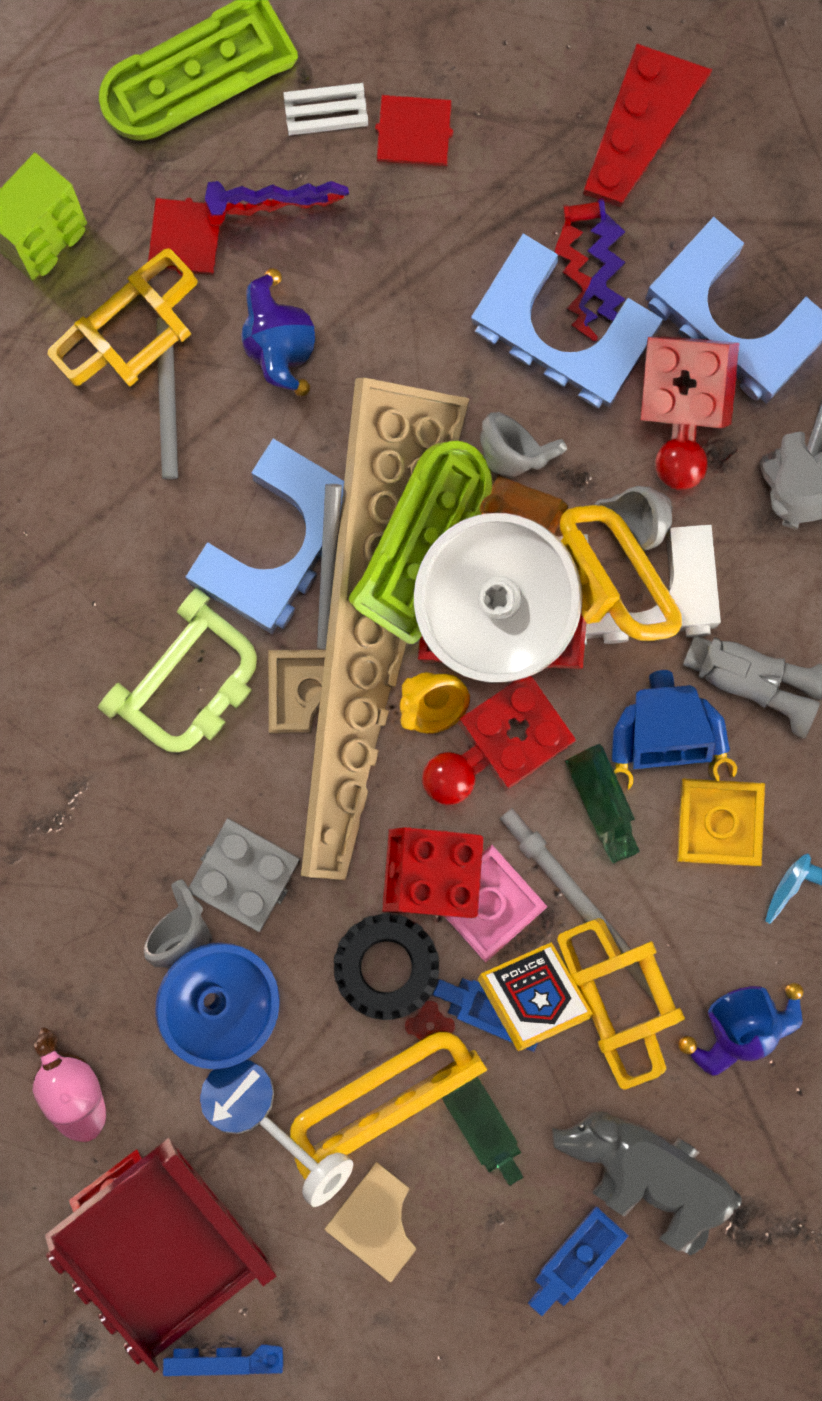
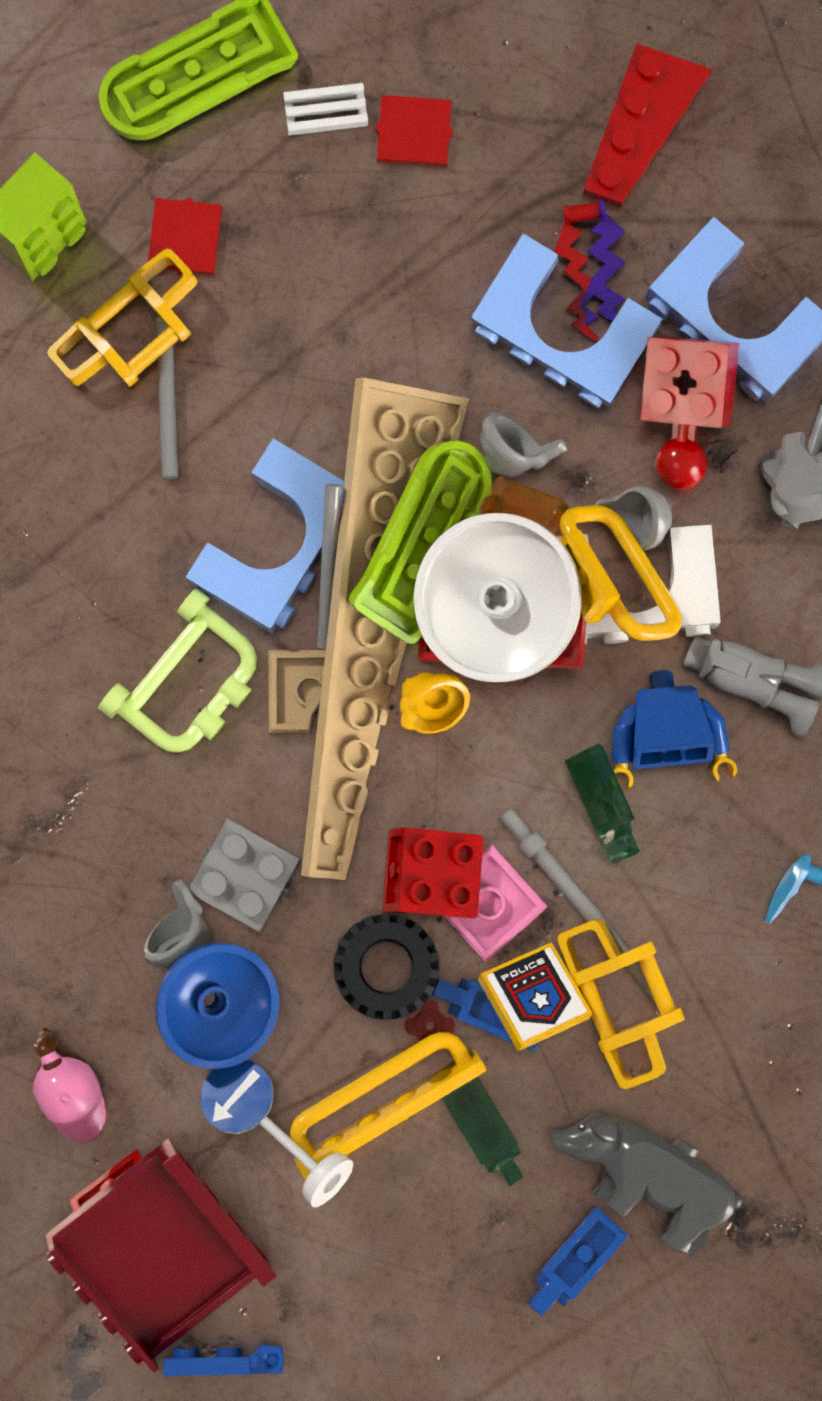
dark purple piece [204,181,349,227] -> none
piece [241,268,315,397] -> none
tan tile [324,1161,417,1283] -> none
red brick [422,676,576,805] -> none
yellow tile [677,778,765,867] -> none
blue piece [678,983,804,1076] -> none

